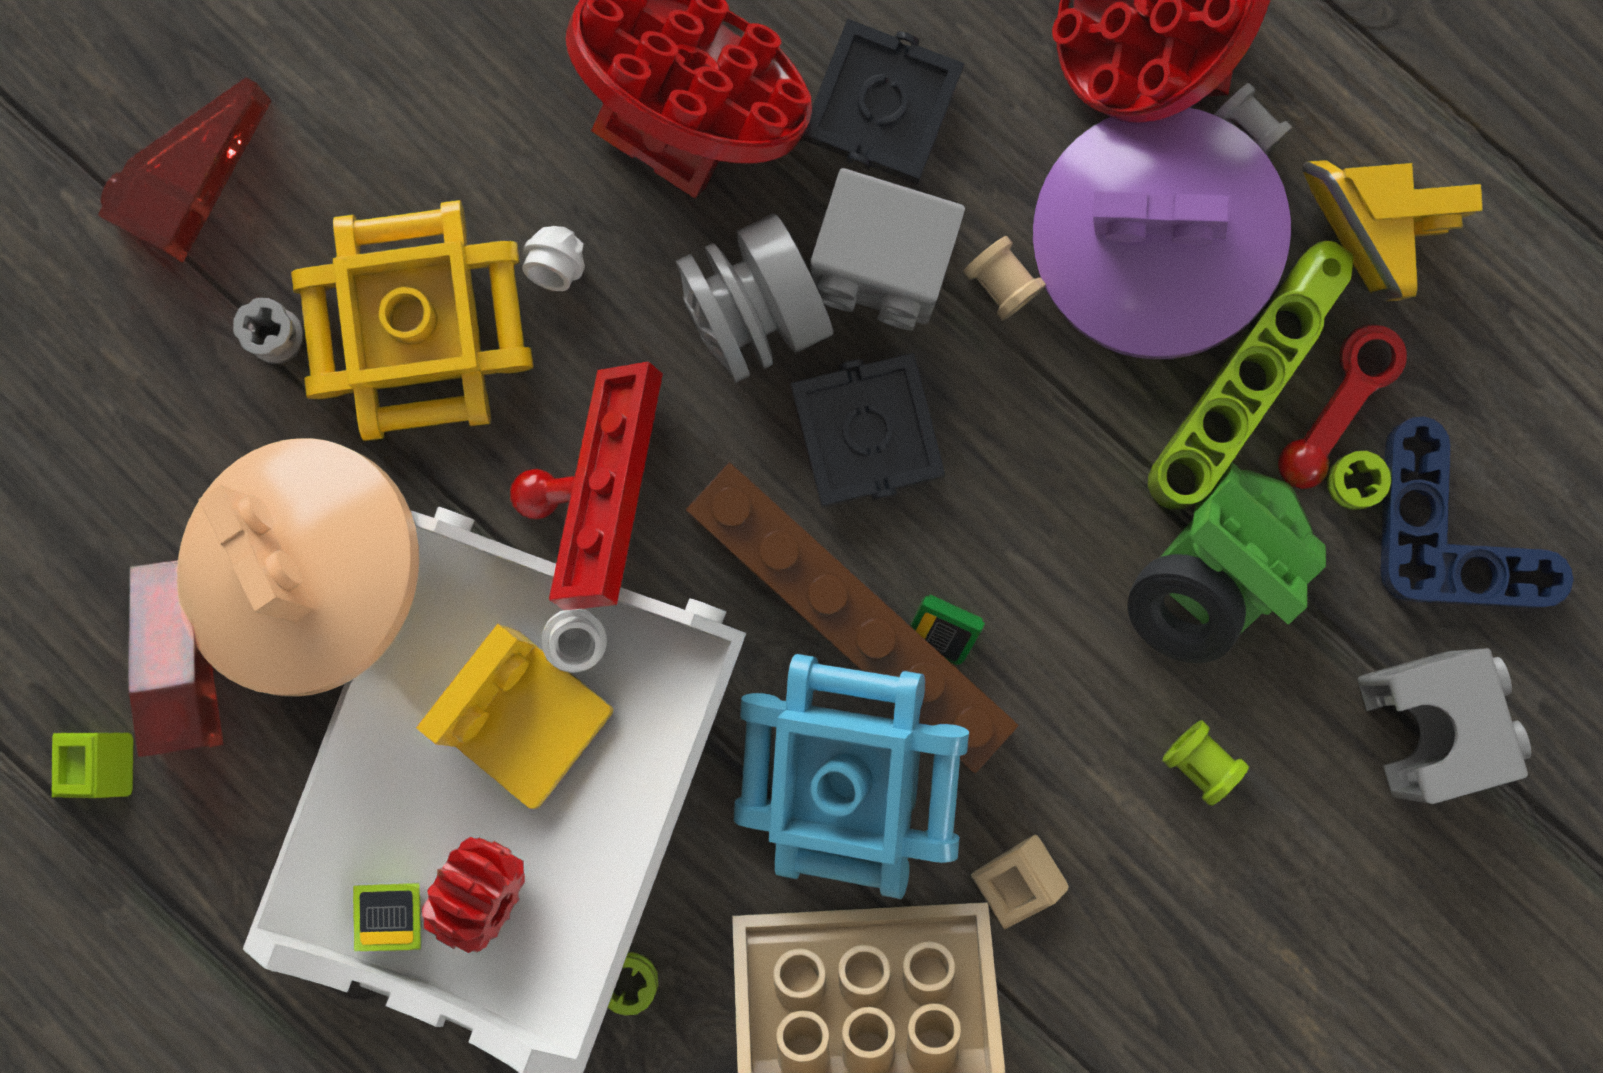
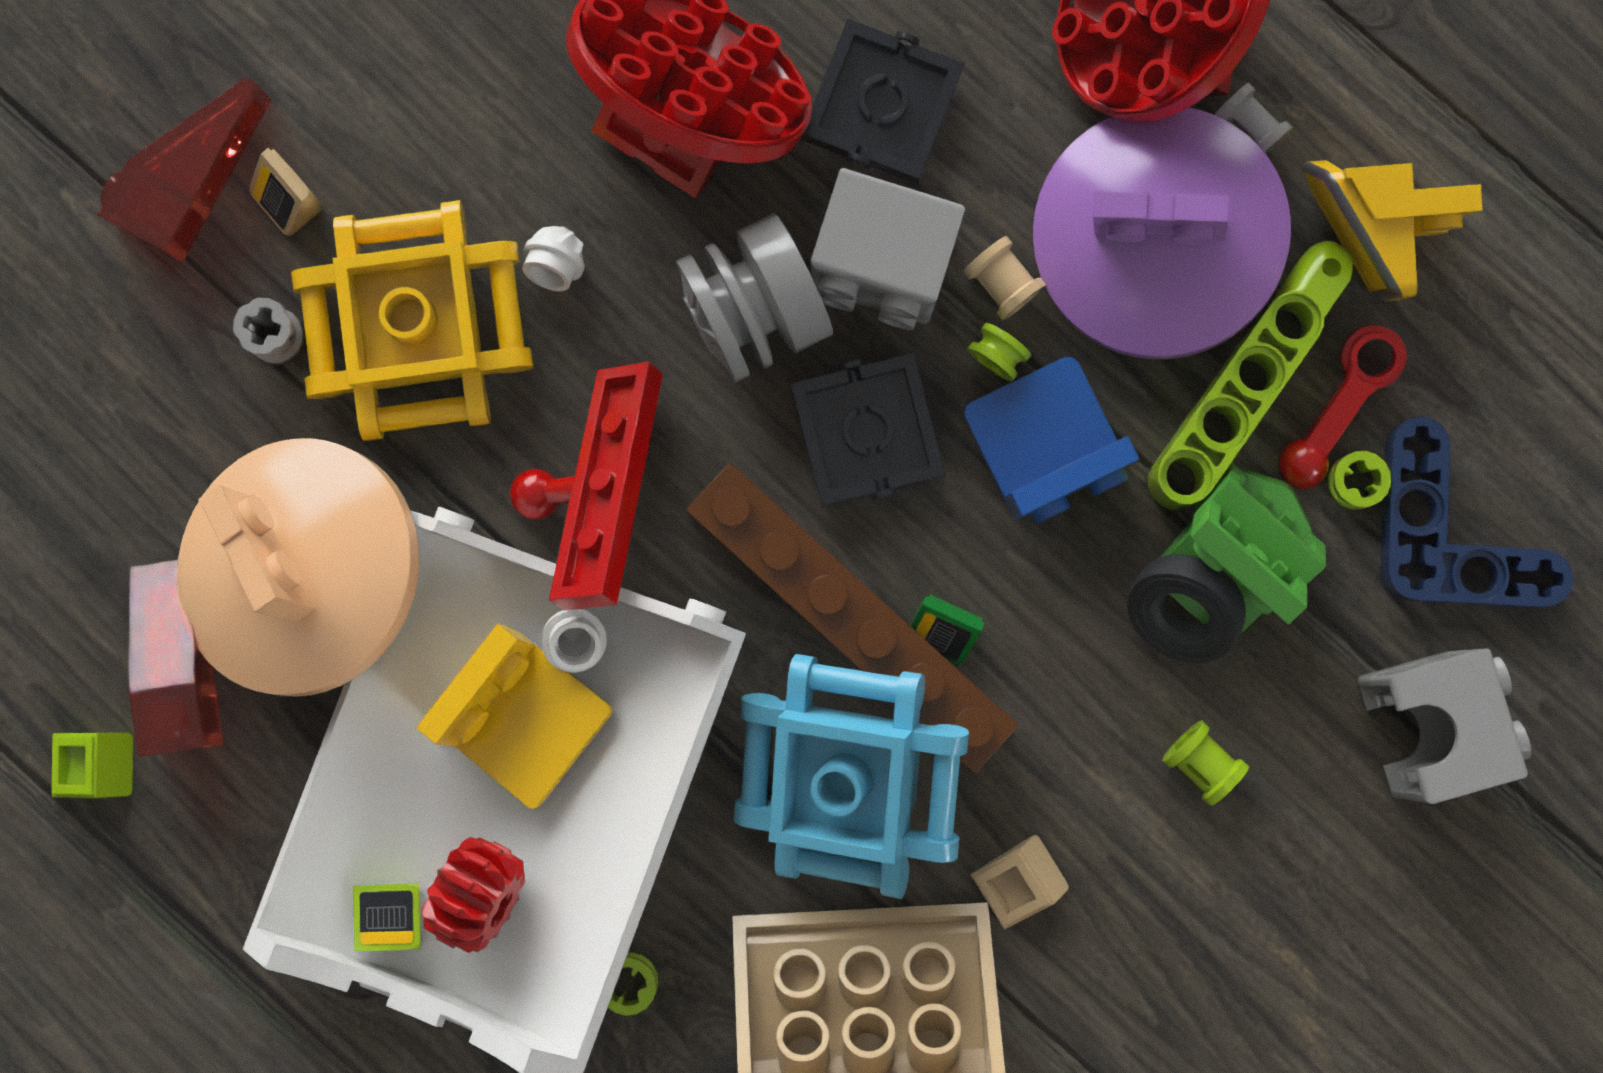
none -> tan slope [250,148,323,236]
none -> blue bracket [964,357,1139,524]
none -> lime bush [967,323,1031,382]

